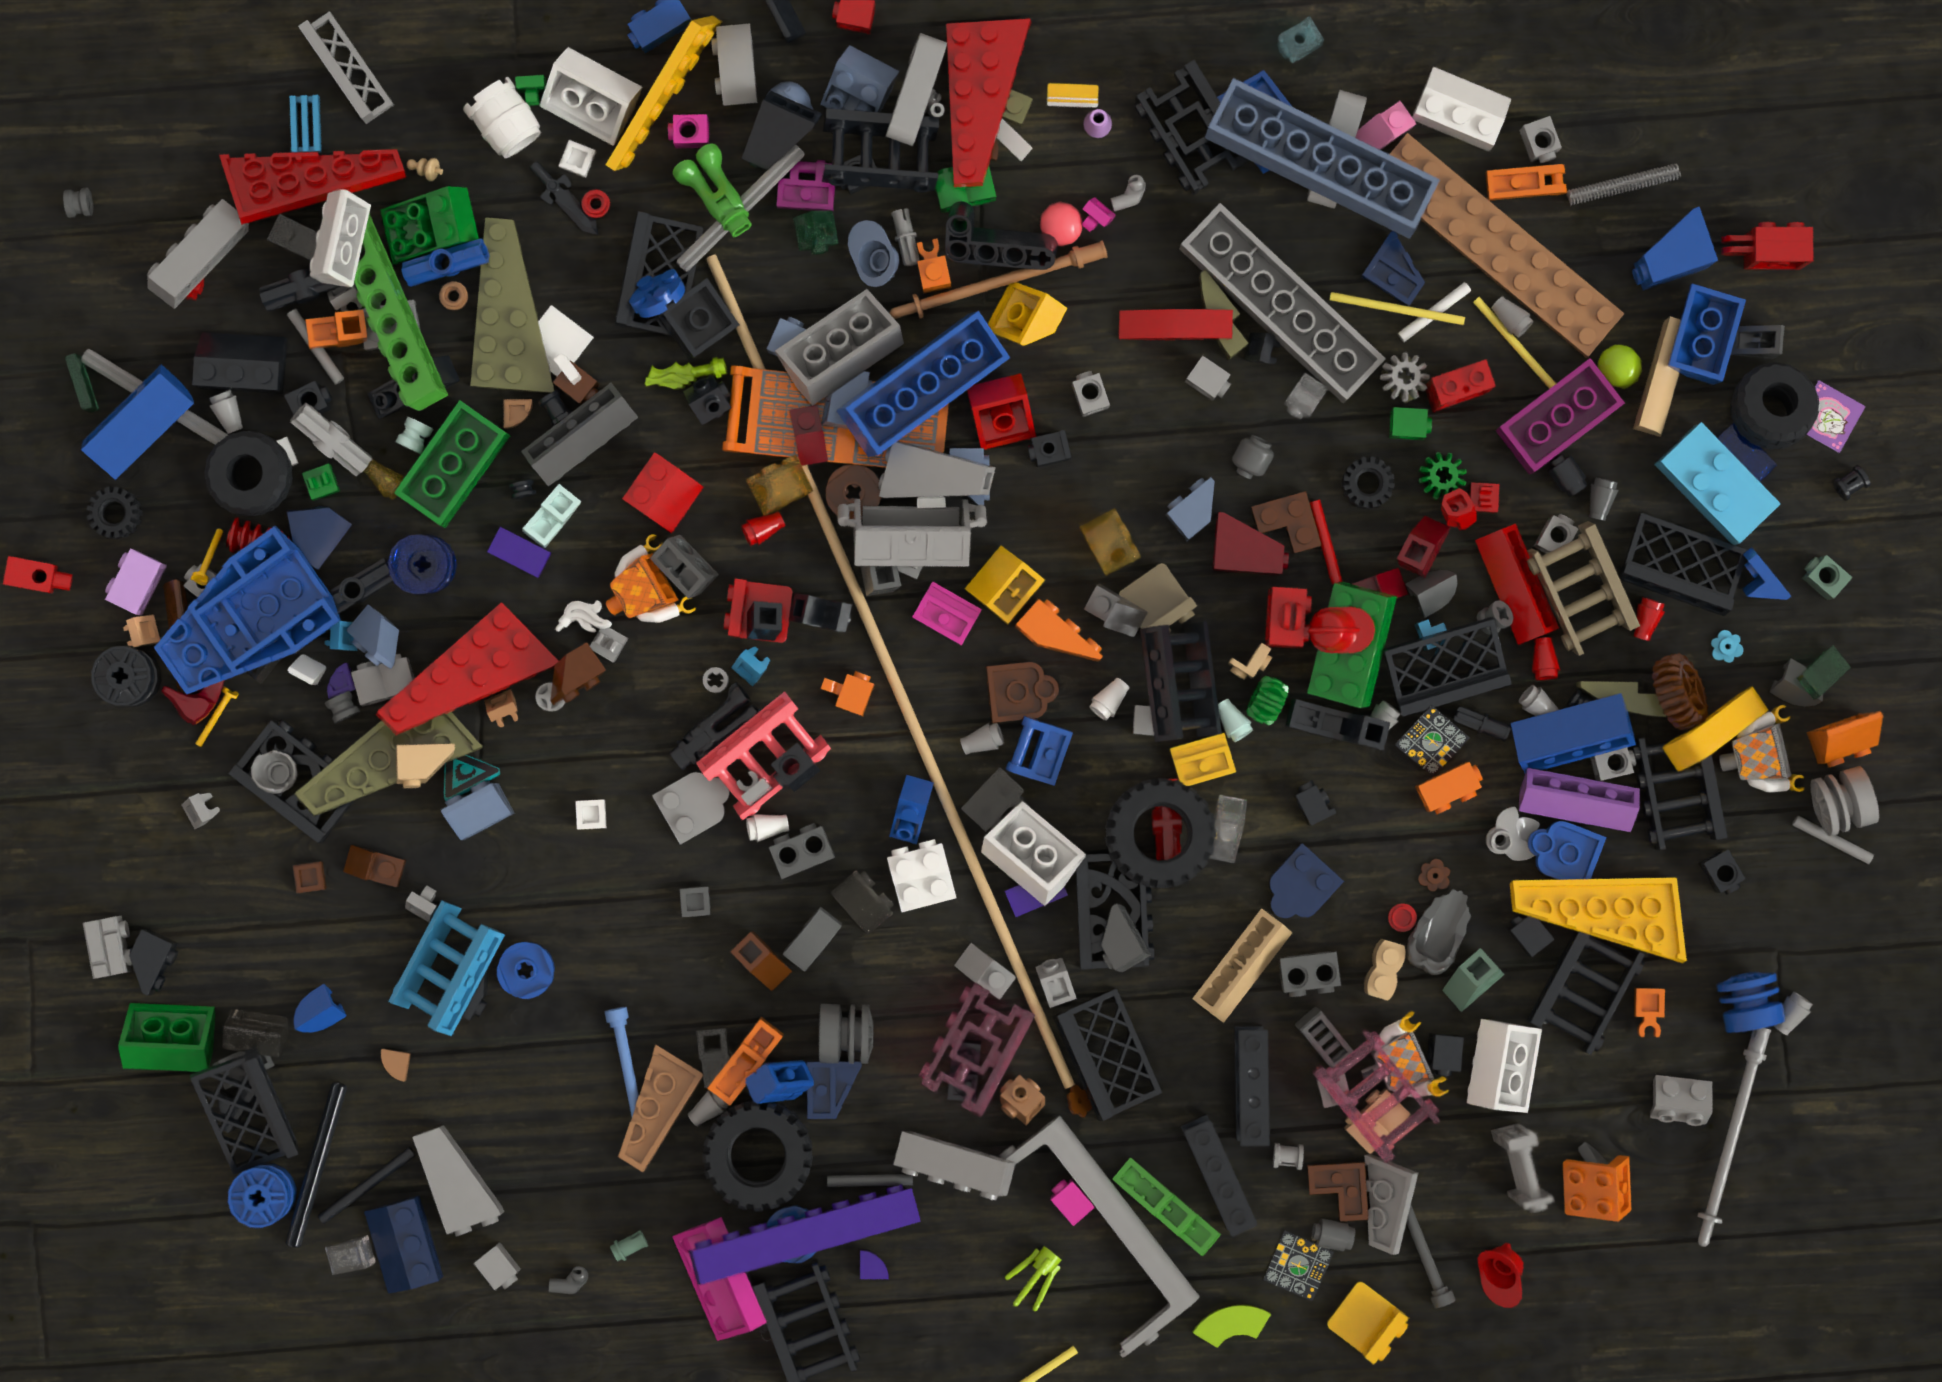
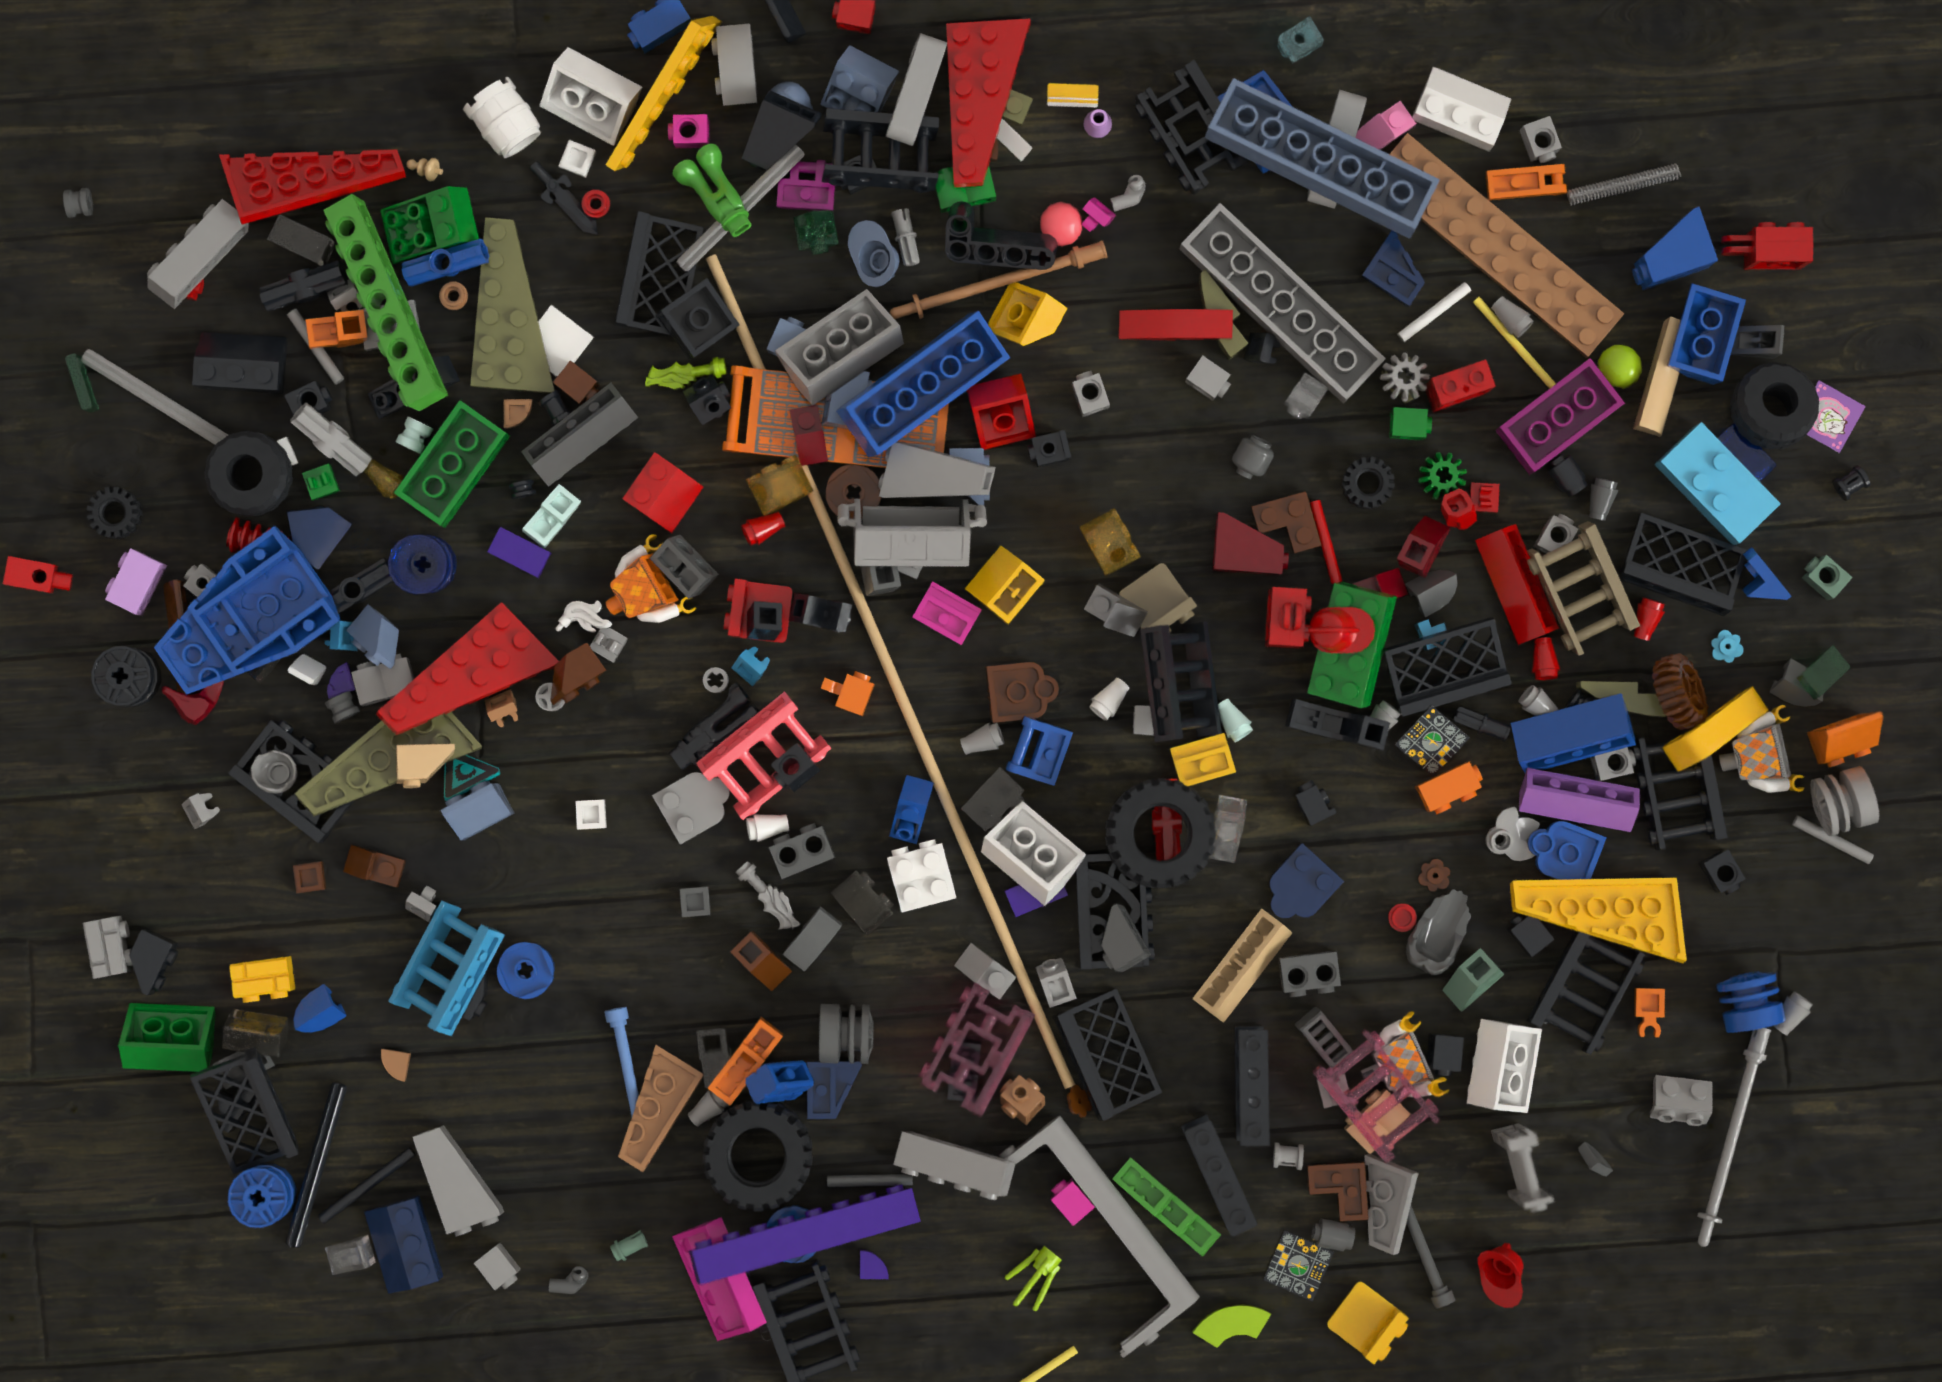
blue brick [81,364,194,480] -> none
light nougat tile [123,615,160,647] -> none
yellow piece [191,529,223,585] -> none
yellow piece [195,686,239,747] -> none
light grey cone [209,390,243,434] -> none
dark azure tile [290,95,321,153] -> none
light grey fence [298,11,394,124] -> none
white slope [310,189,371,288] -> none
green tile [515,75,547,106] -> none
white tile [554,353,582,385] -> none
blue plate [629,269,686,318] -> none
light grey tile [737,771,772,806] -> none
orange brick [917,239,951,293] -> none
white tile [917,496,946,508] -> none
light grey arm [926,89,944,117] -> none
orange slope [1016,599,1103,662] -> none
sand blue slope [1166,477,1215,541] -> none
tan bracket [1228,643,1272,680] -> none
green gear [1247,676,1289,726] -> none
light yellow axle [1330,292,1465,325] -> none
tan brick [1364,939,1405,1001] -> none
dark grey wheel [1477,600,1513,635] -> none
orange bracket [1563,1155,1631,1222] -> none
none -> yellow brick [230,956,295,1003]
none -> light grey piece [735,861,801,930]

